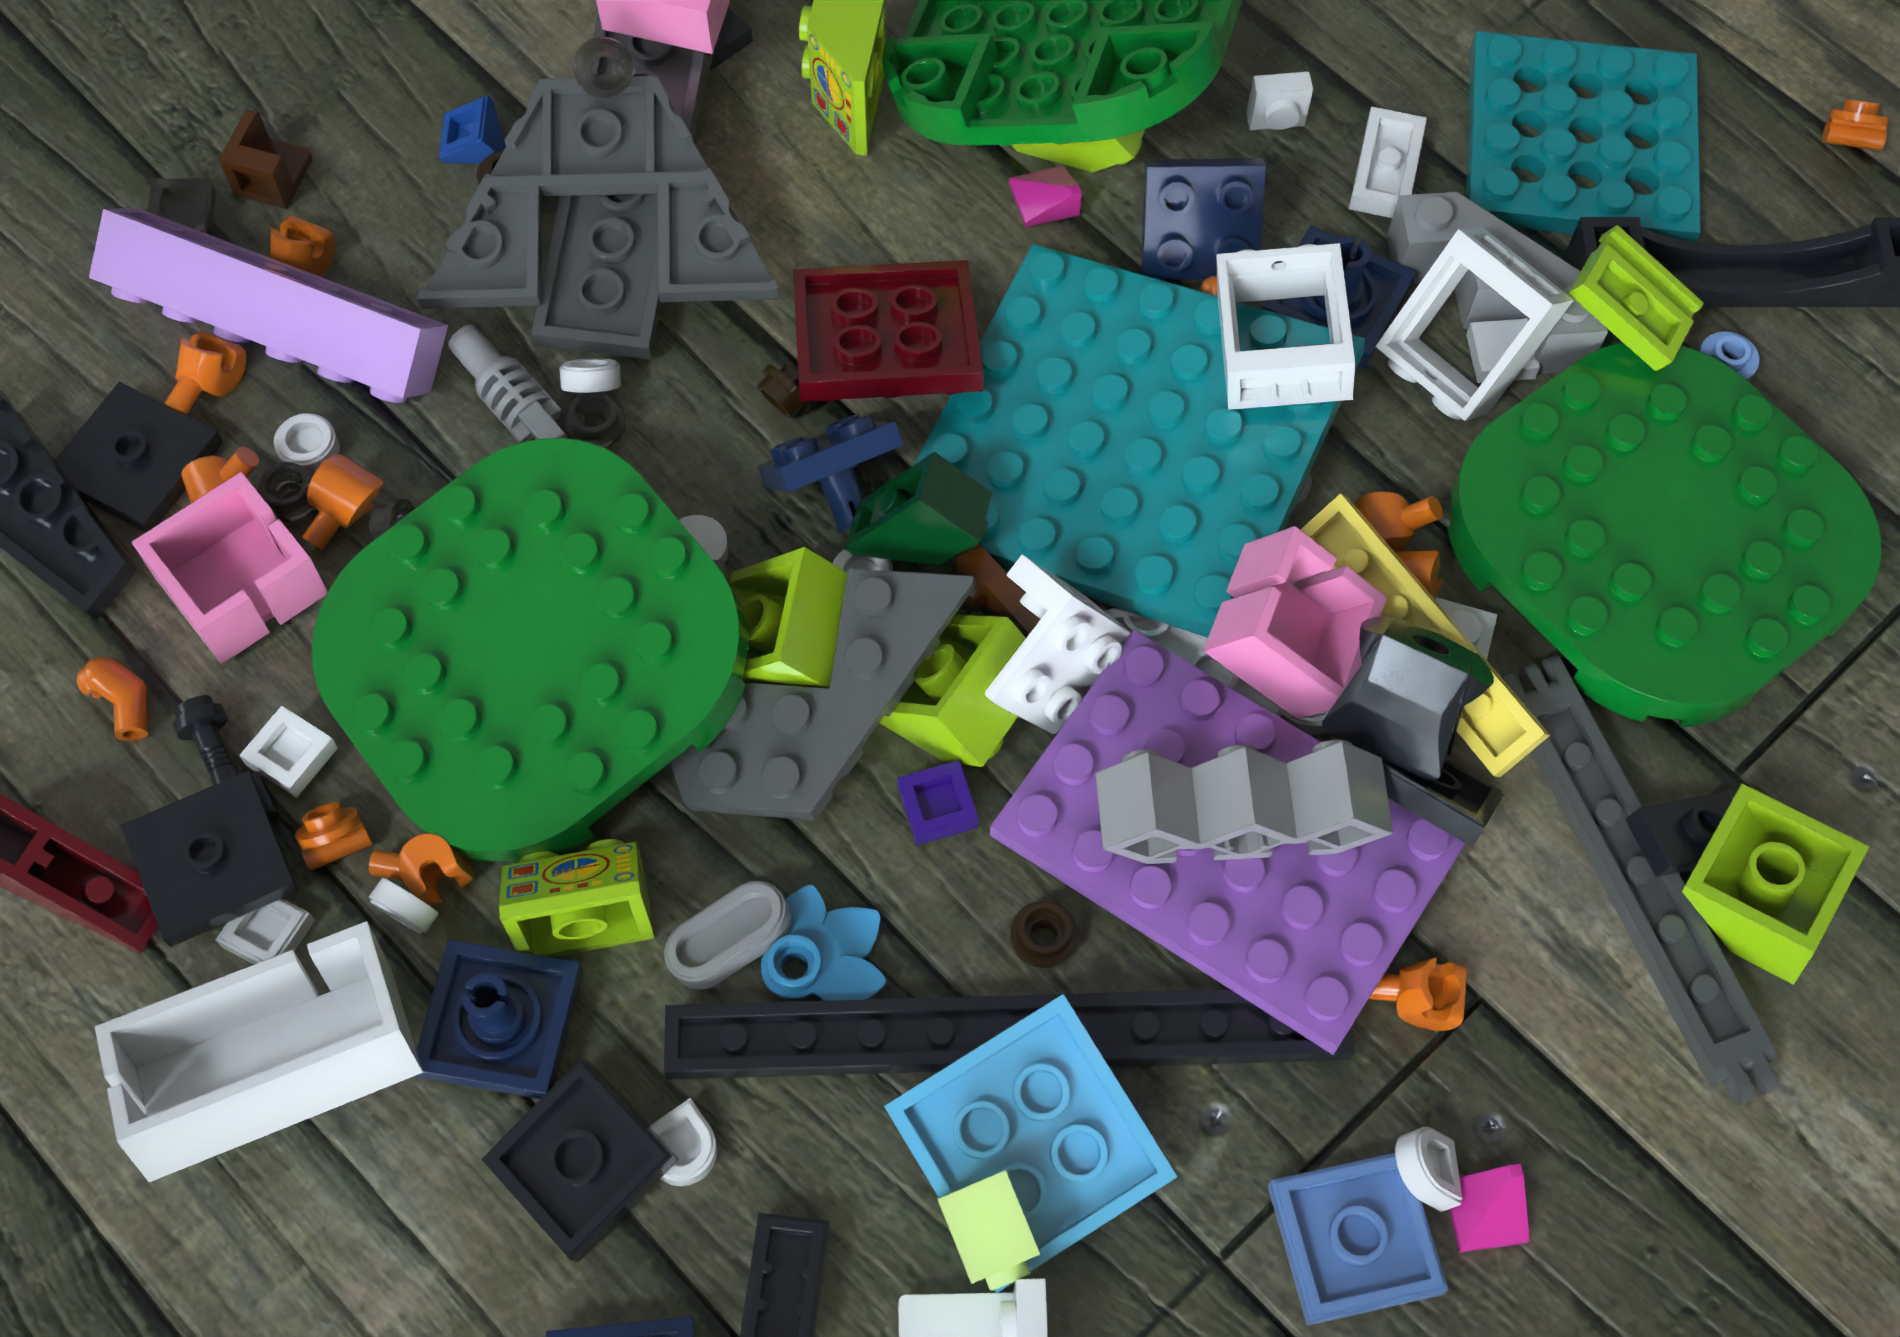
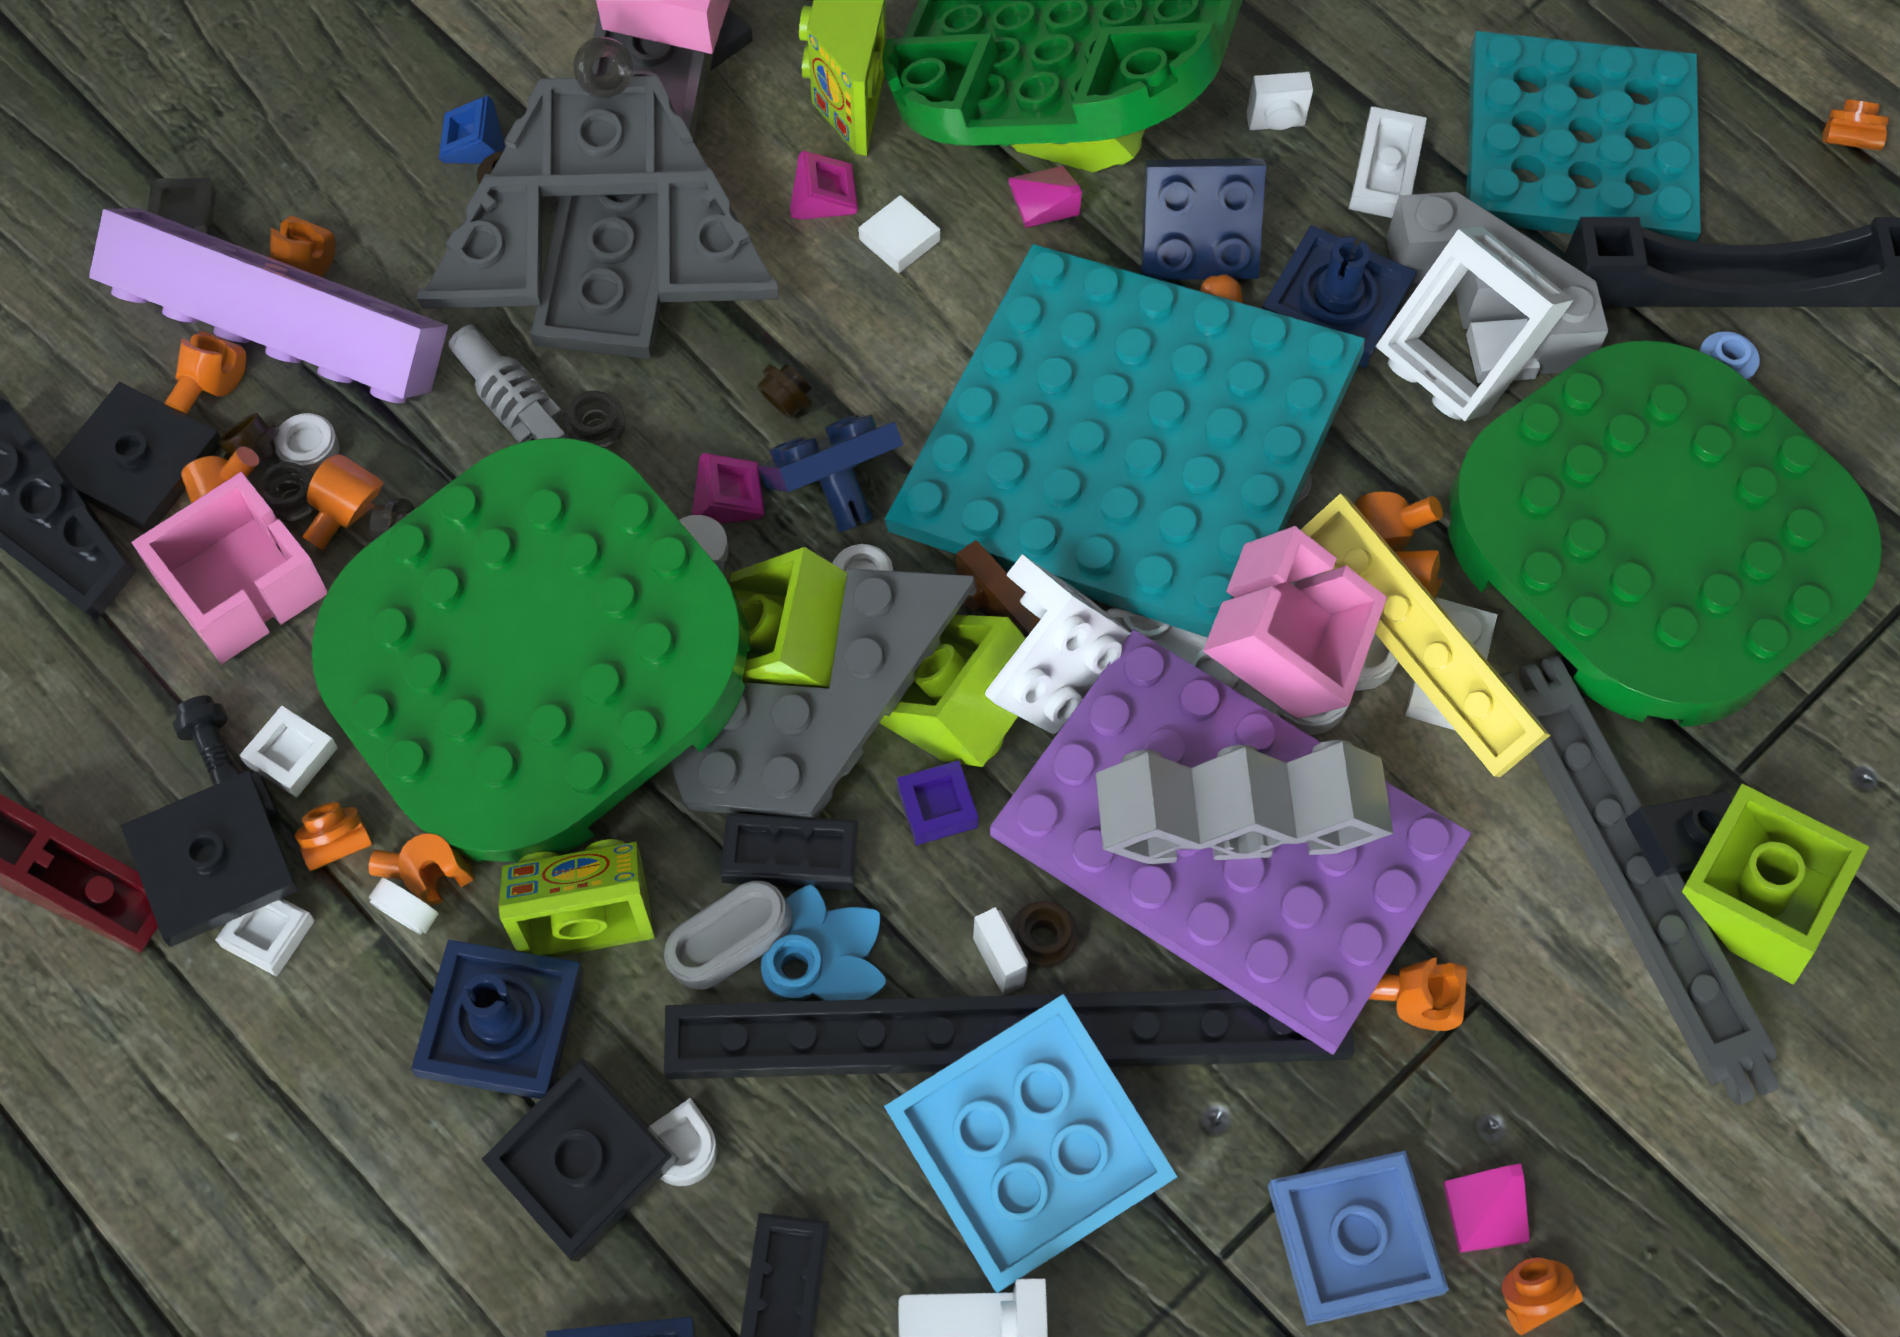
orange arm [76,657,148,741] -> none
white piece [95,921,423,1182] -> none
reddish brown panel [219,109,313,209] -> none
white tile [559,358,621,393] -> none
dark red plate [793,260,983,402] -> none
dark green slope [844,451,992,565] -> none
yellowish green brick [937,1170,1040,1291] -> none
white window [1216,243,1355,410] -> none
black piece [1322,616,1494,781] -> none
black tile [1382,758,1504,847] -> none
white tile [1395,1126,1462,1212] -> none
lime plate [1568,225,1704,371] -> none
none -> dark brown plate [218,413,279,463]
none -> dark pink slope [692,452,765,524]
none -> black plate [720,813,859,890]
none -> dark pink slope [790,150,858,220]
none -> white tile [859,195,940,274]
none -> white tile [973,907,1028,996]
none -> orange plate [1502,1257,1583,1336]

